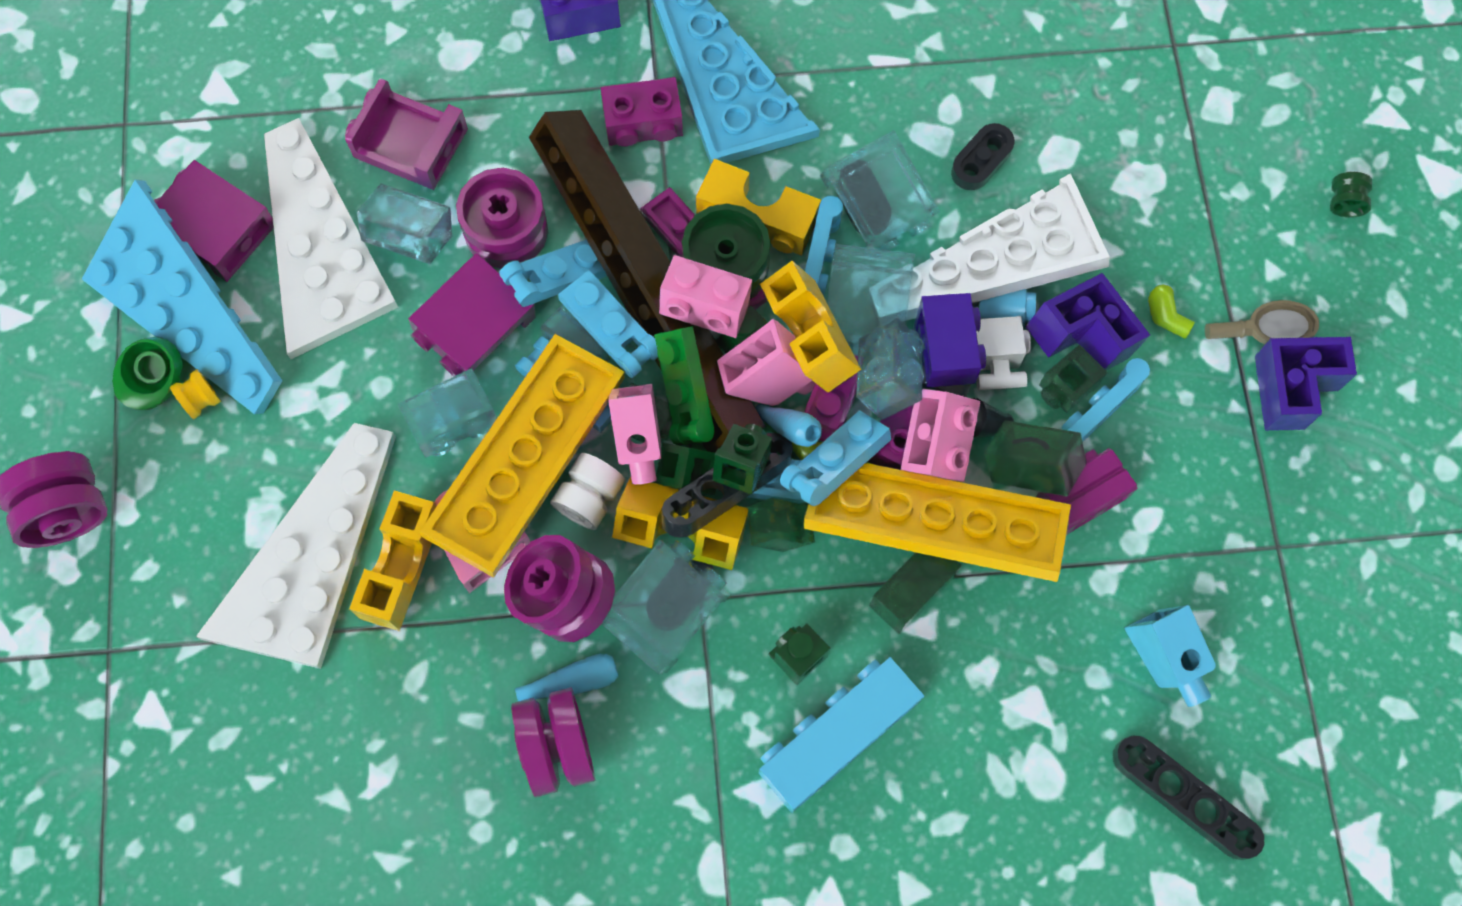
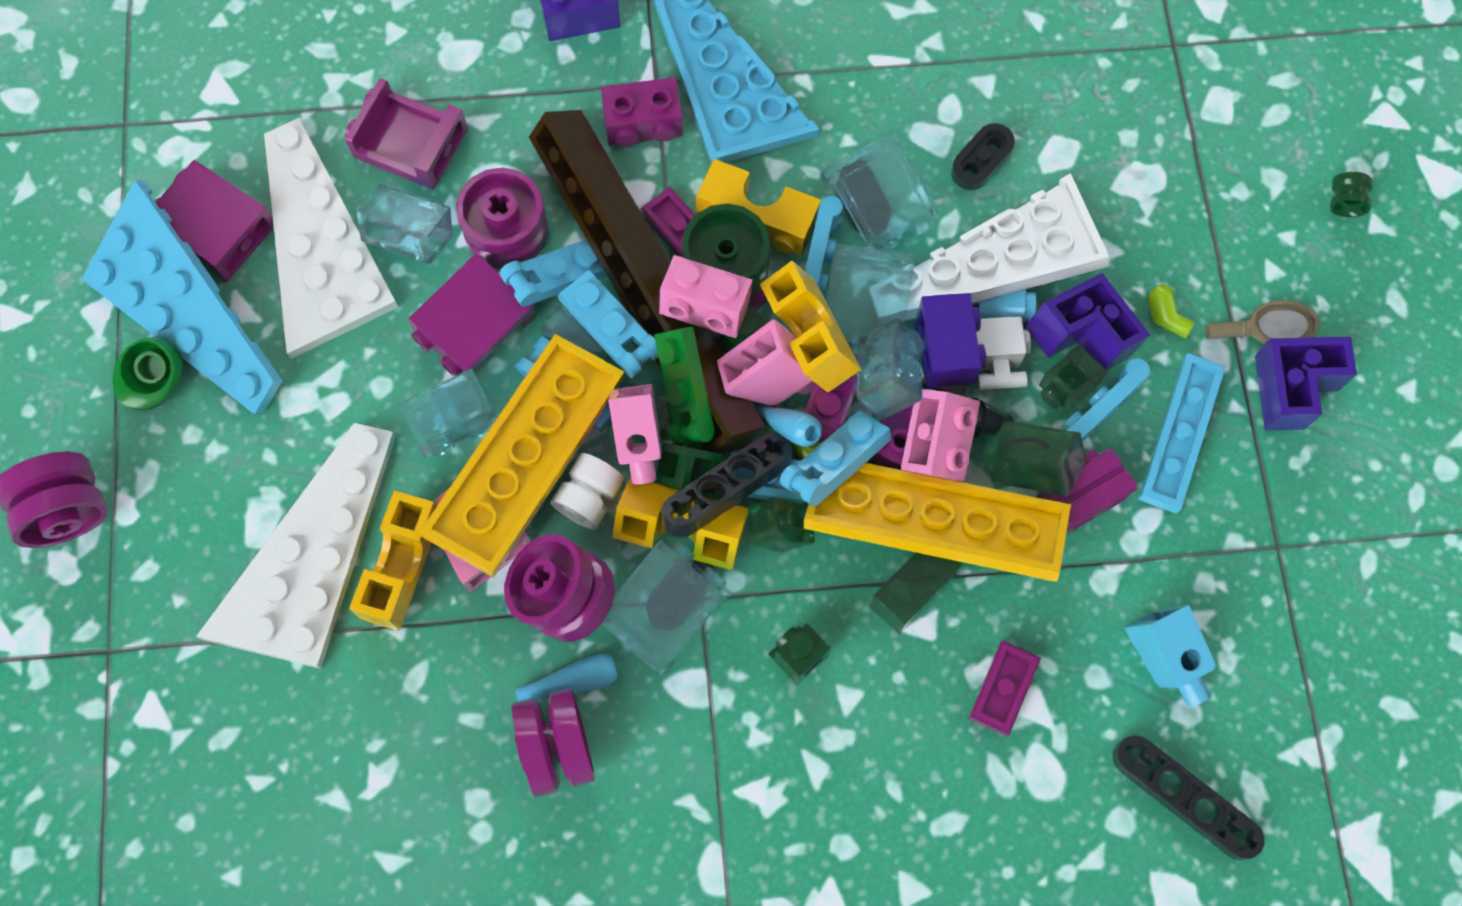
yellow wheel [169,369,222,420] -> none
dark green brick [713,424,773,495] -> none
medium azure brick [759,657,924,813] -> none
none -> magenta plate [968,640,1041,737]
none -> medium azure plate [1138,353,1226,514]

